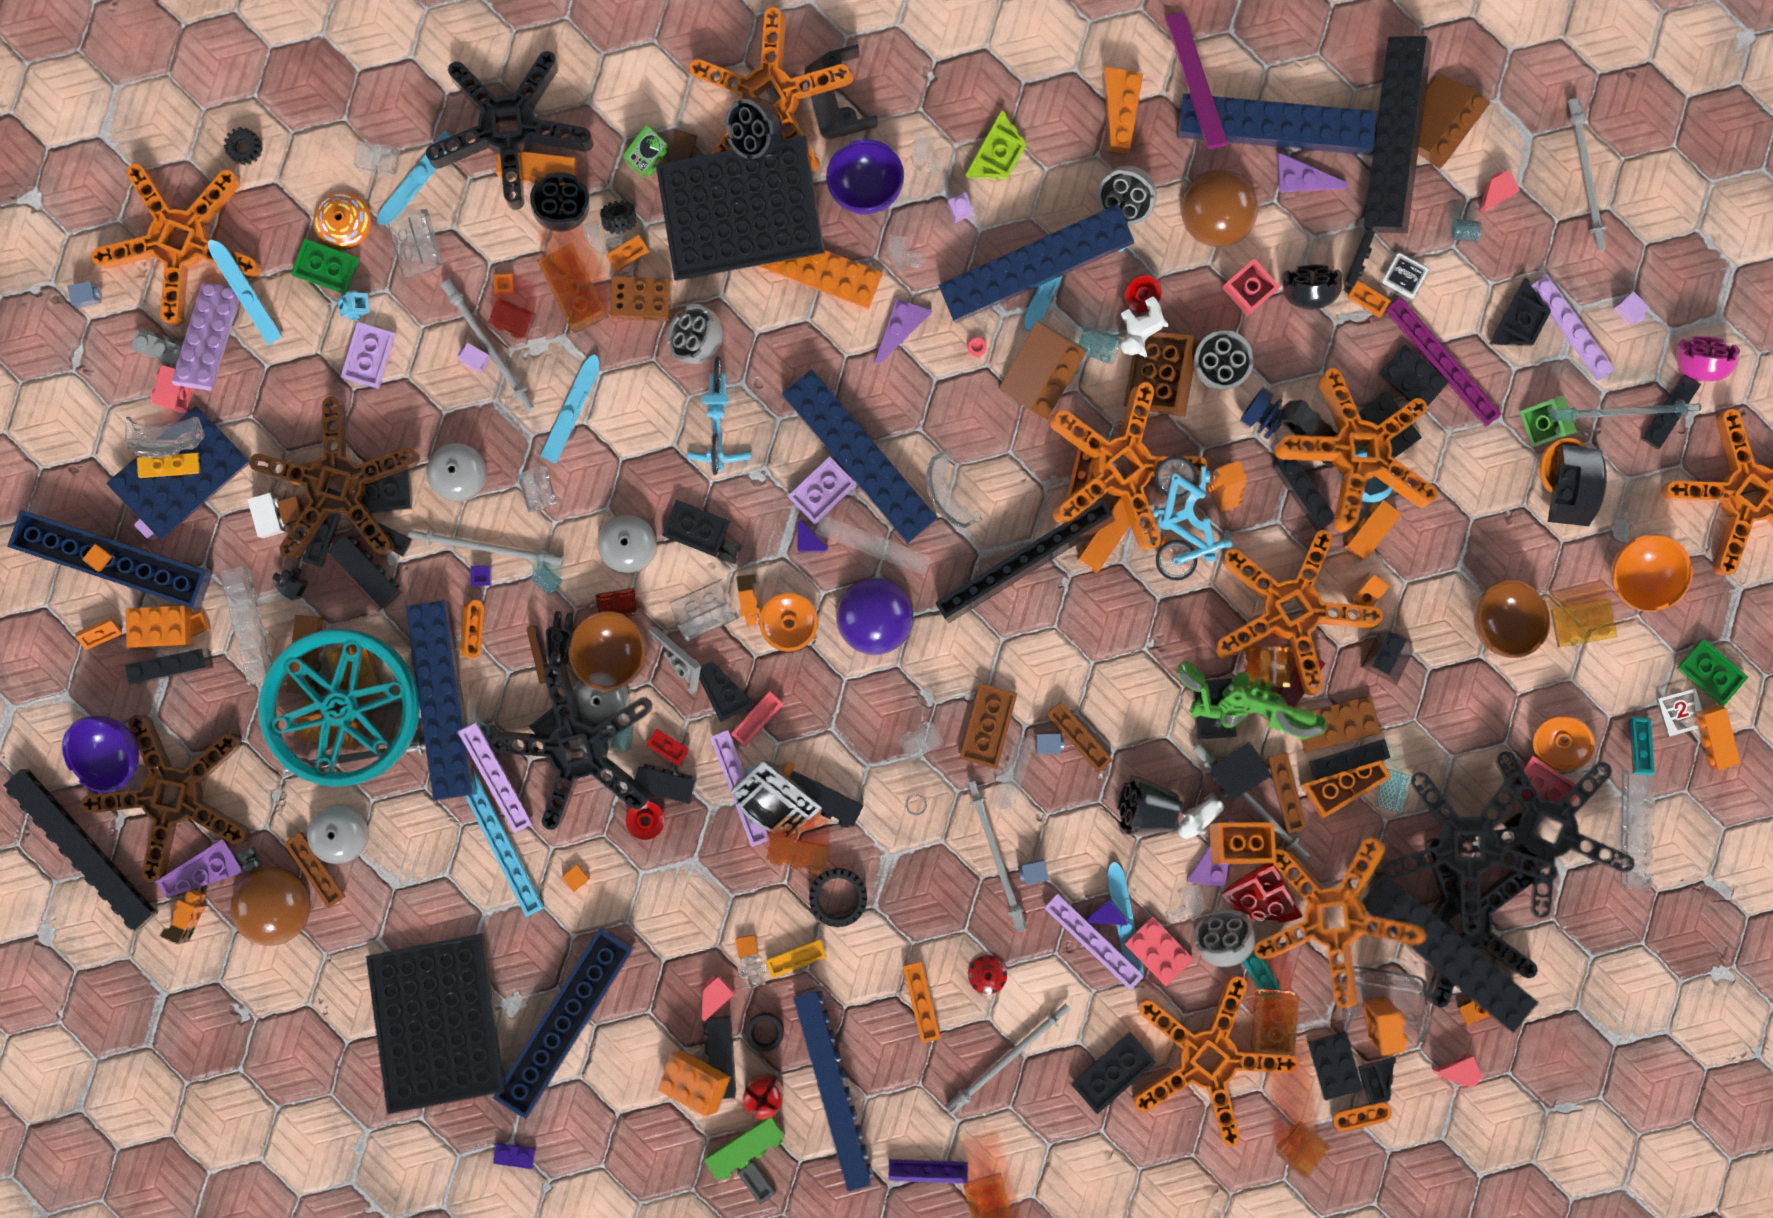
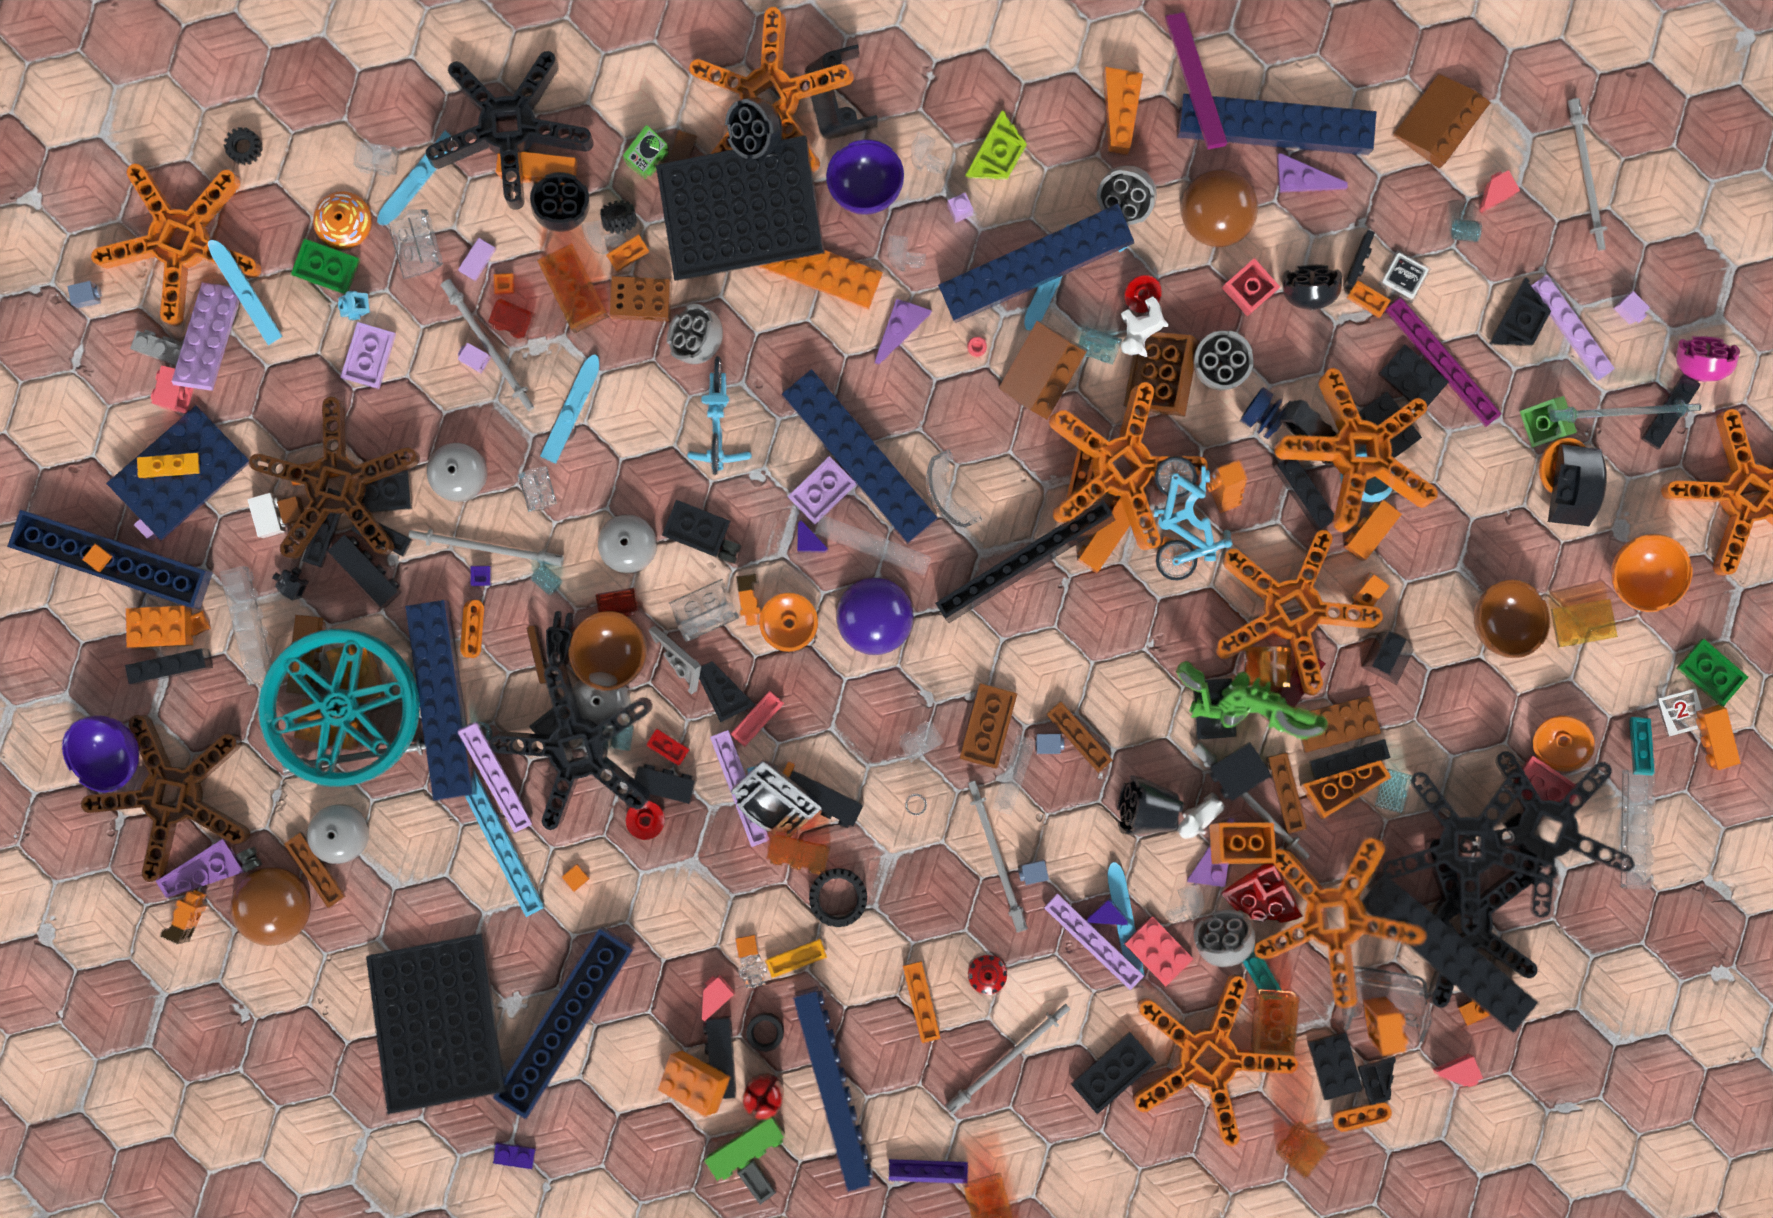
black brick [3,769,158,931] -> none
orange plate [75,616,122,650] -> none
clear windscreen [125,417,205,458] -> none
black brick [1364,36,1432,233] -> none
none -> lavender tile [458,238,496,281]

